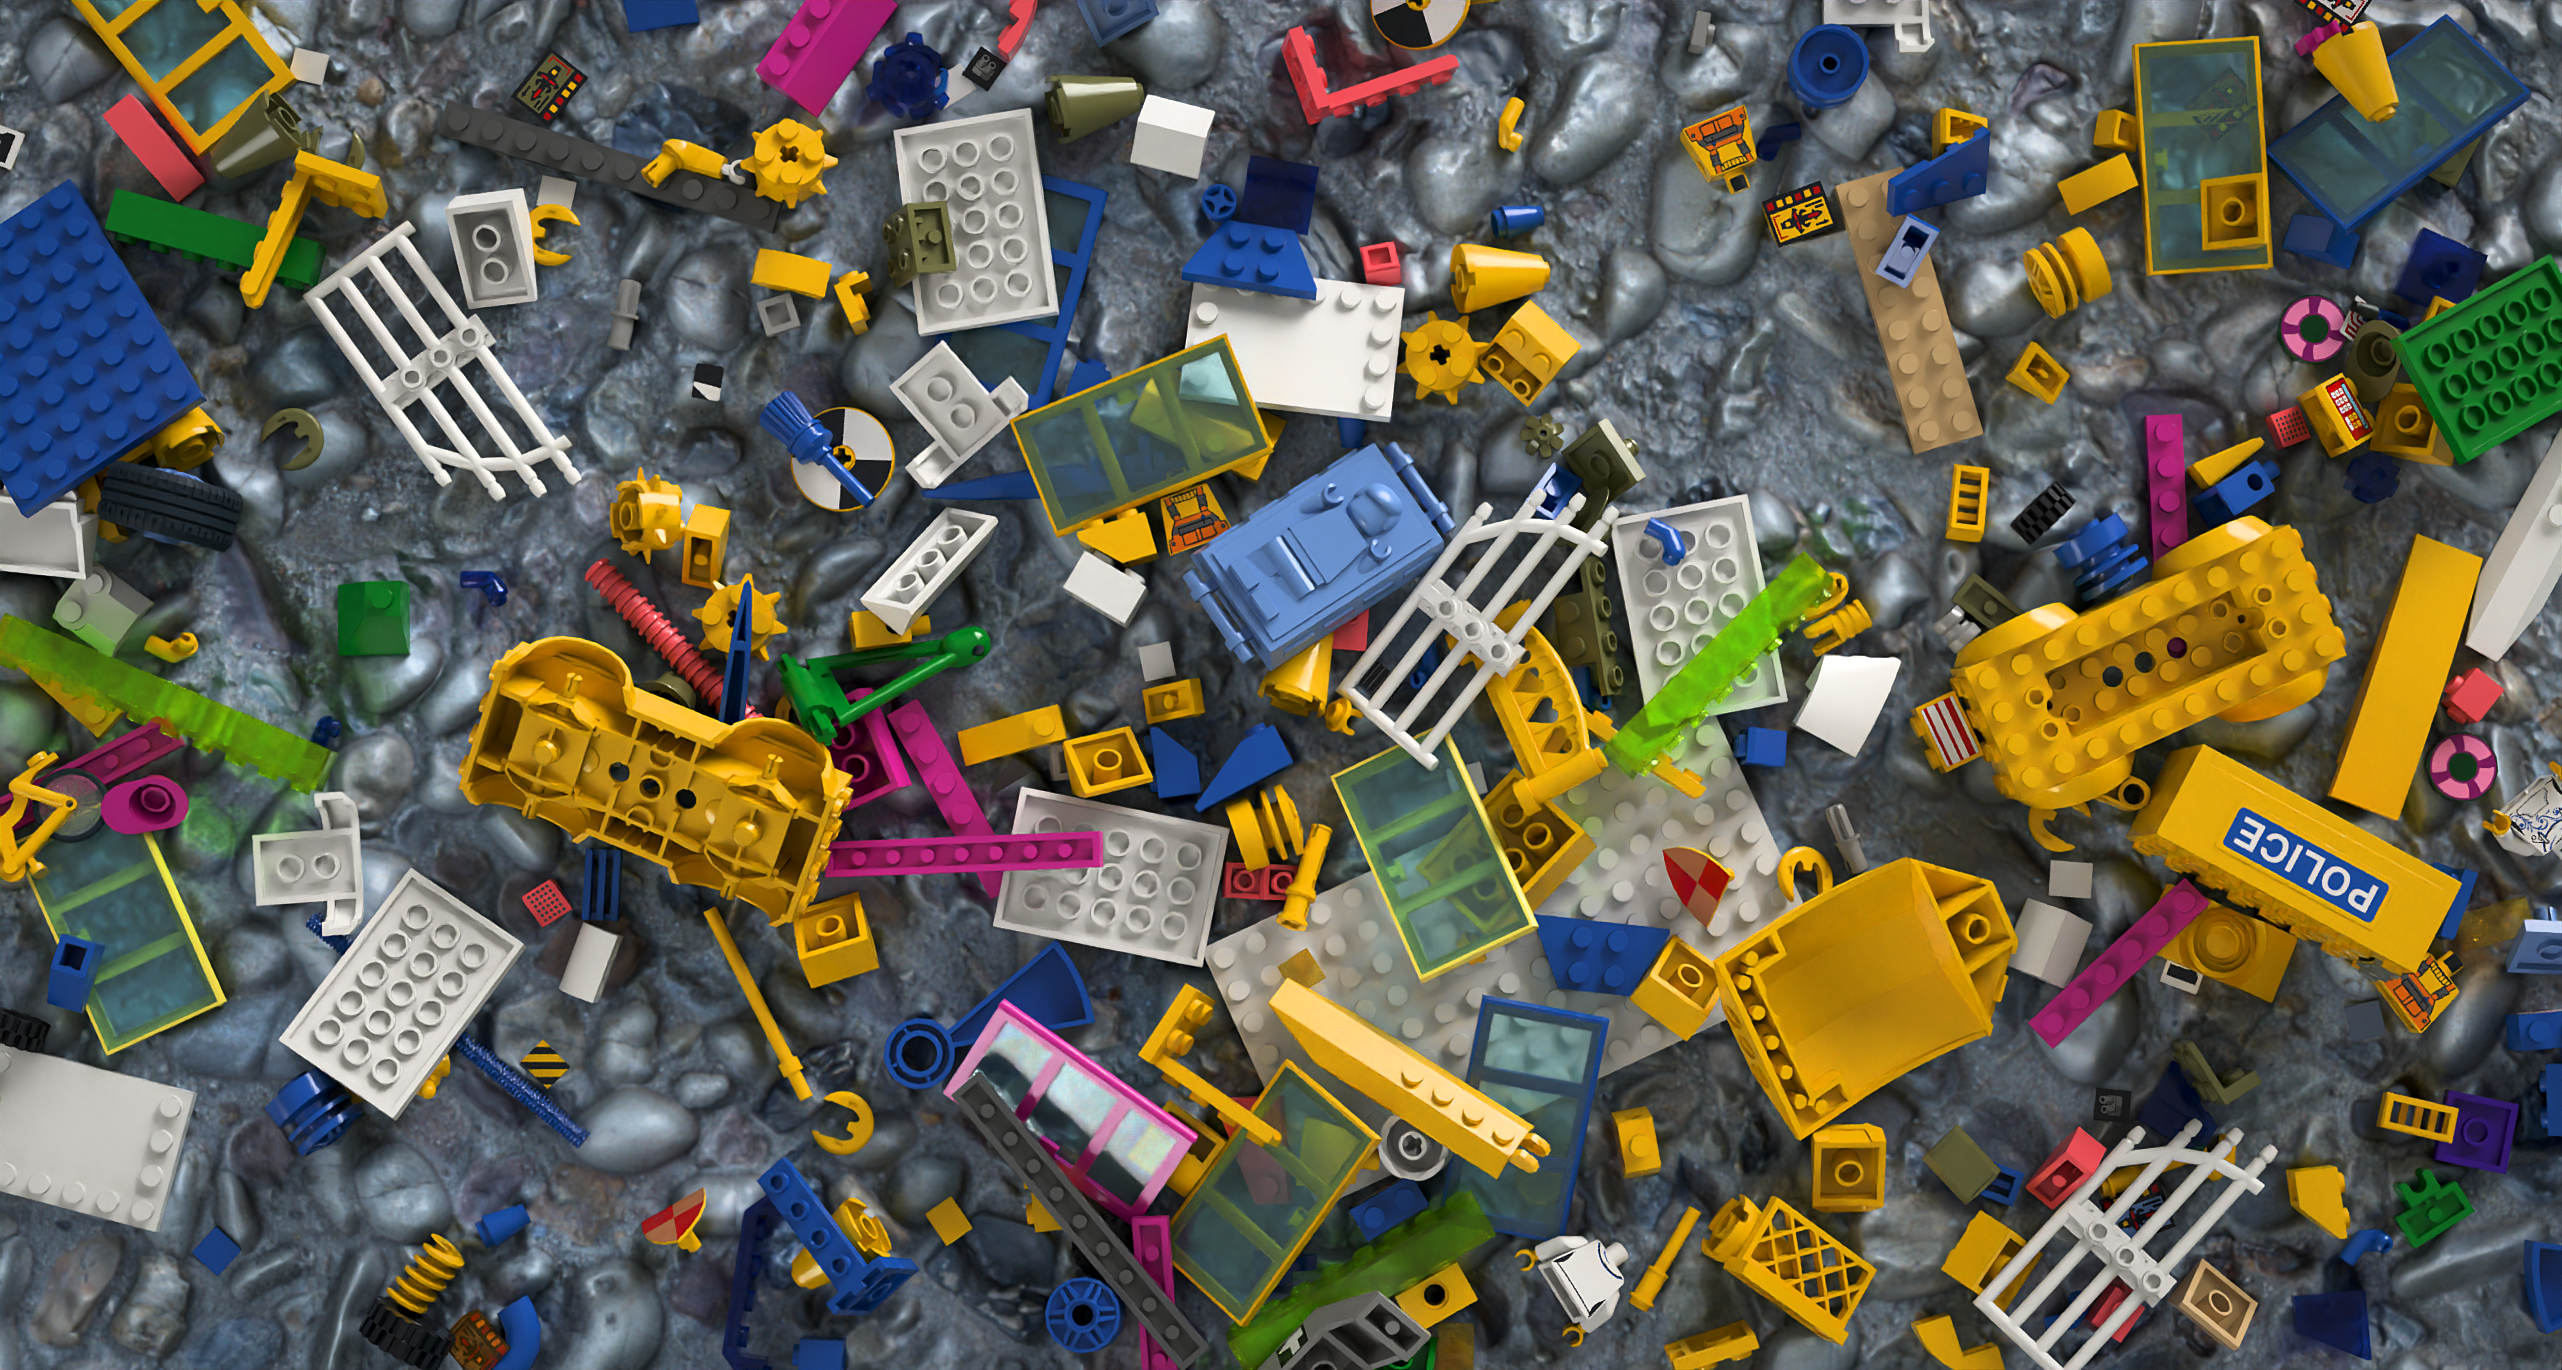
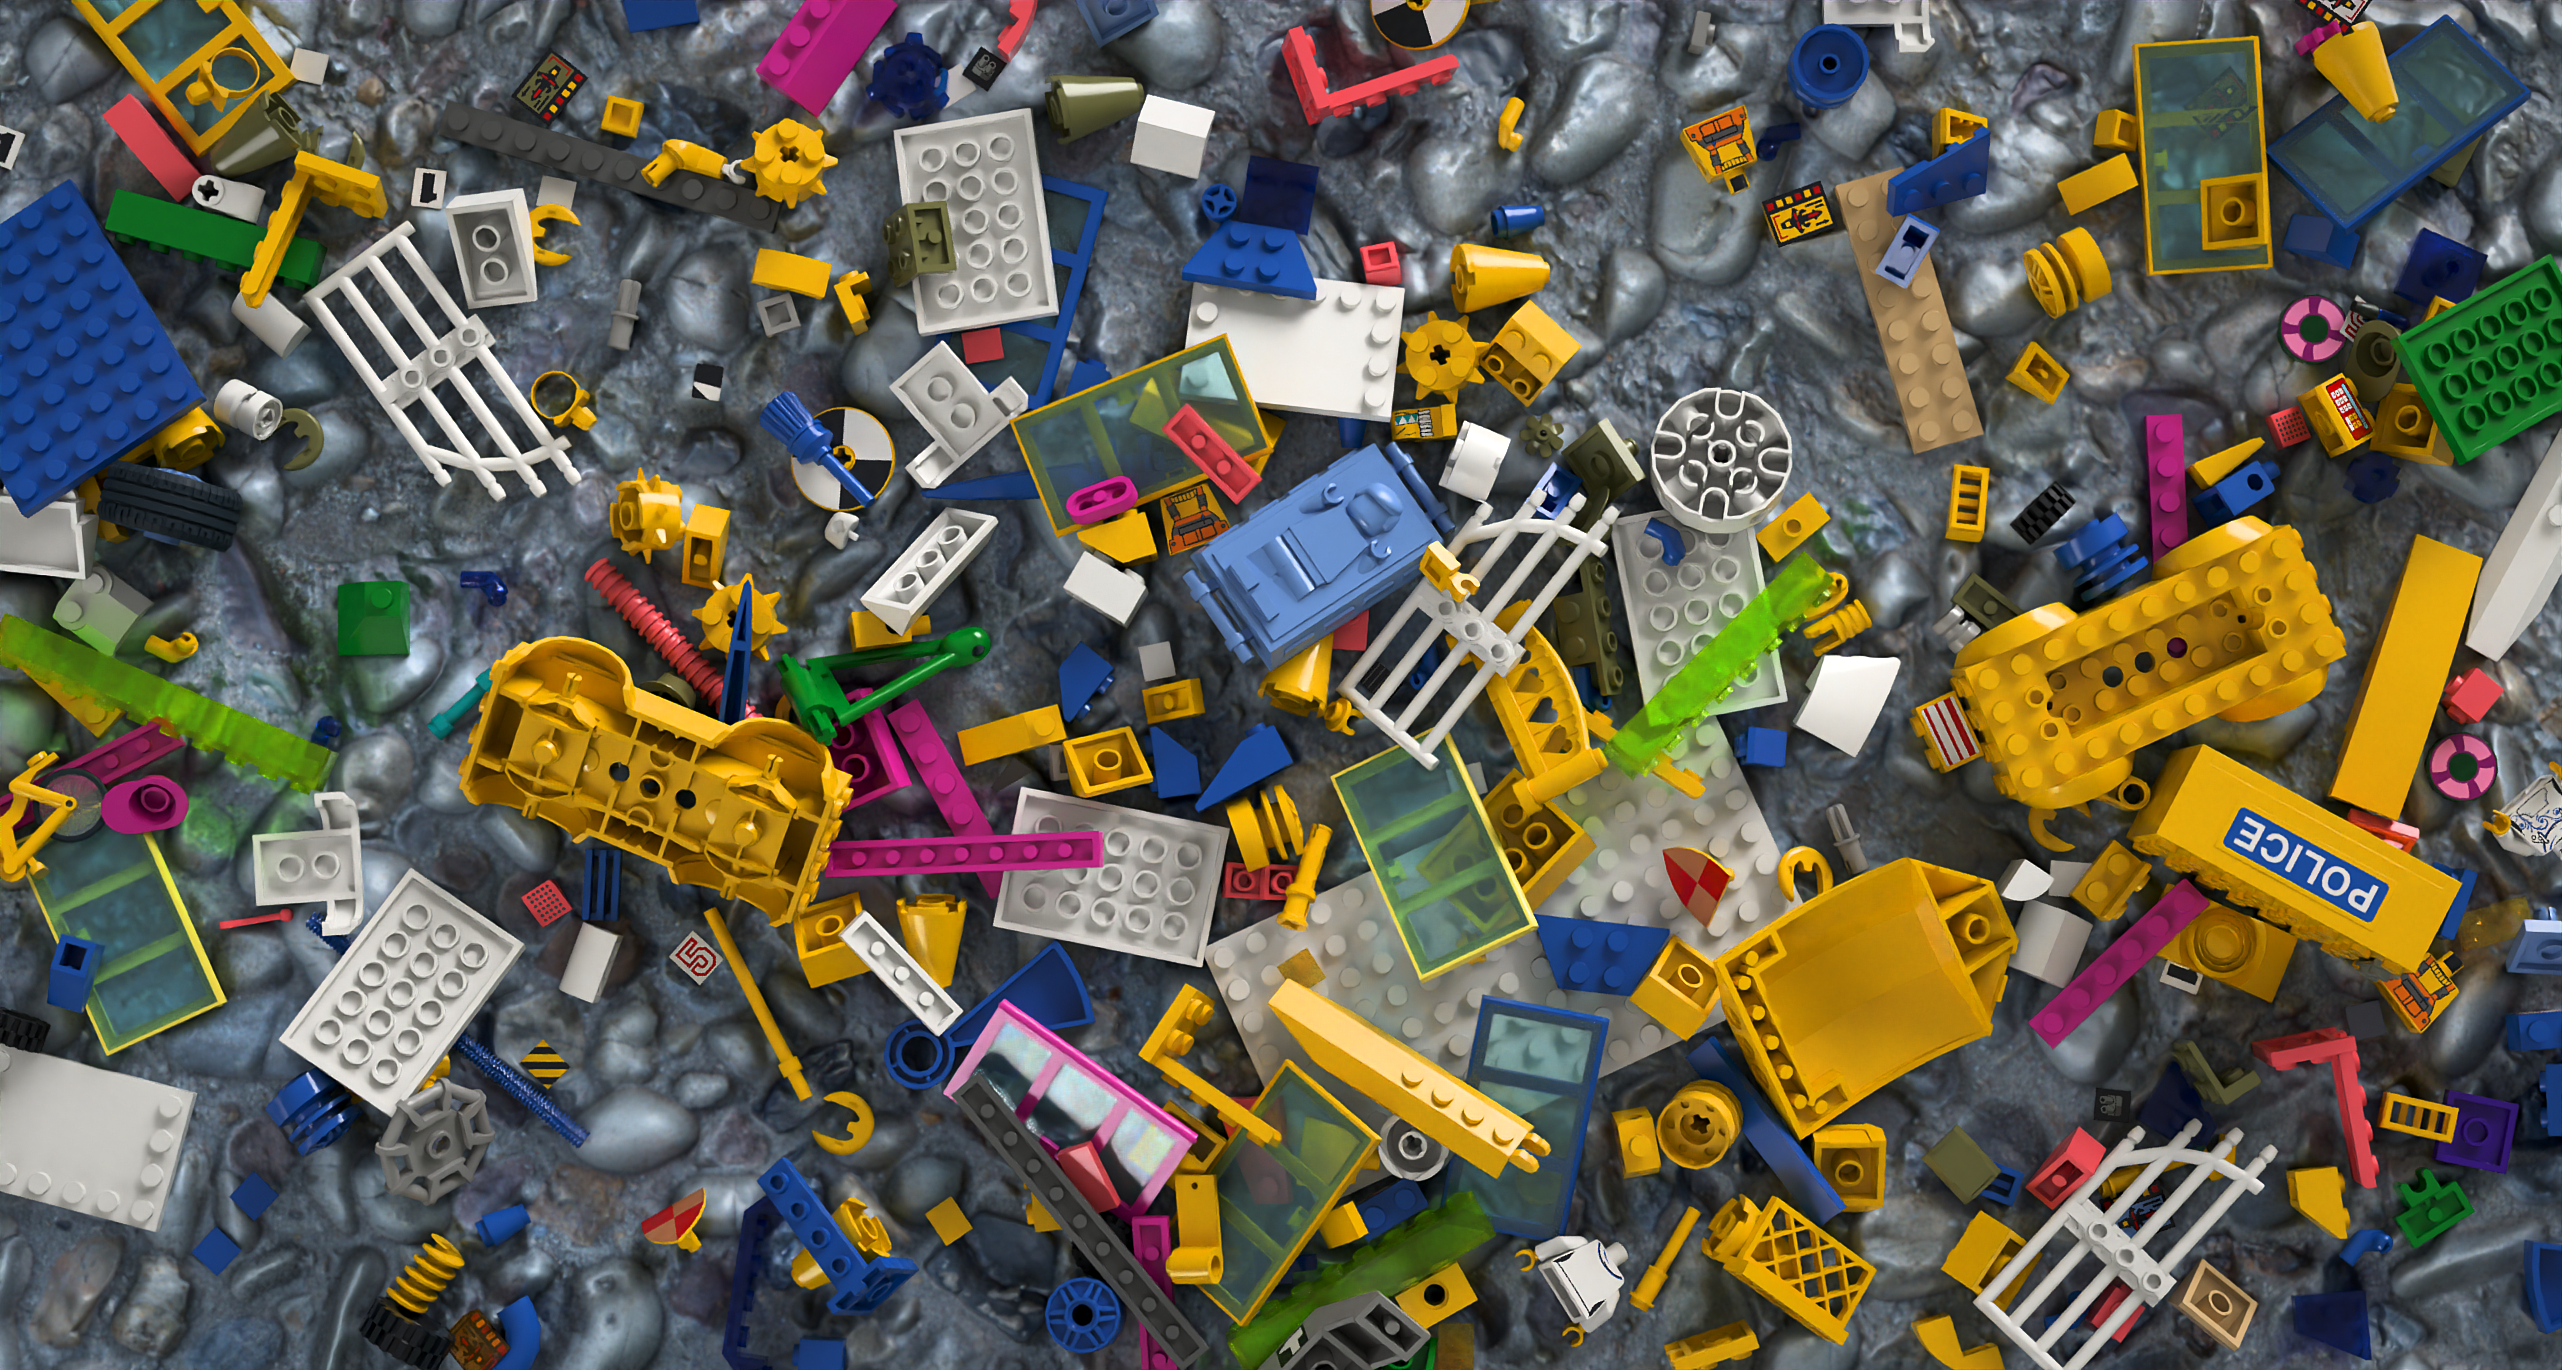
none -> yellow piece [185,47,260,112]
none -> white piece [192,175,266,225]
none -> white wheel [214,379,283,440]
none -> coral hinge [219,908,293,929]
none -> blue sticker [229,1171,279,1221]
none -> white brick [231,291,312,360]
none -> light grey plate [375,1078,495,1206]
none -> white sticker [411,168,447,209]
none -> teal bar [427,667,493,741]
none -> yellow piece [531,371,598,432]
none -> yellow tile [600,95,645,139]
none -> white sticker [669,931,723,985]
none -> white piece [825,511,859,550]
none -> white plate [838,910,963,1037]
none -> yellow cone [896,894,967,991]
none -> coral sticker [961,327,1004,364]
none -> coral tile [1057,1140,1121,1213]
none -> blue slope [1058,641,1116,724]
none -> dark pink plate [1066,476,1138,525]
none -> coral tile [1161,403,1262,505]
none -> yellow door [1166,1174,1223,1284]
none -> yellow slope [1318,1201,1369,1249]
none -> yellow leg [1390,403,1457,442]
none -> yellow plate [1418,541,1480,603]
none -> white brick [1438,420,1511,503]
none -> white brick [1649,388,1792,533]
none -> yellow wheel [1656,1079,1744,1169]
none -> blue tile [1685,1035,1847,1227]
none -> yellow plate [1755,492,1831,564]
none -> white brick [1995,859,2055,901]
none -> yellow bracket [2068,839,2152,921]
none -> coral bracket [2251,1026,2379,1188]
none -> coral tile [2344,808,2419,854]

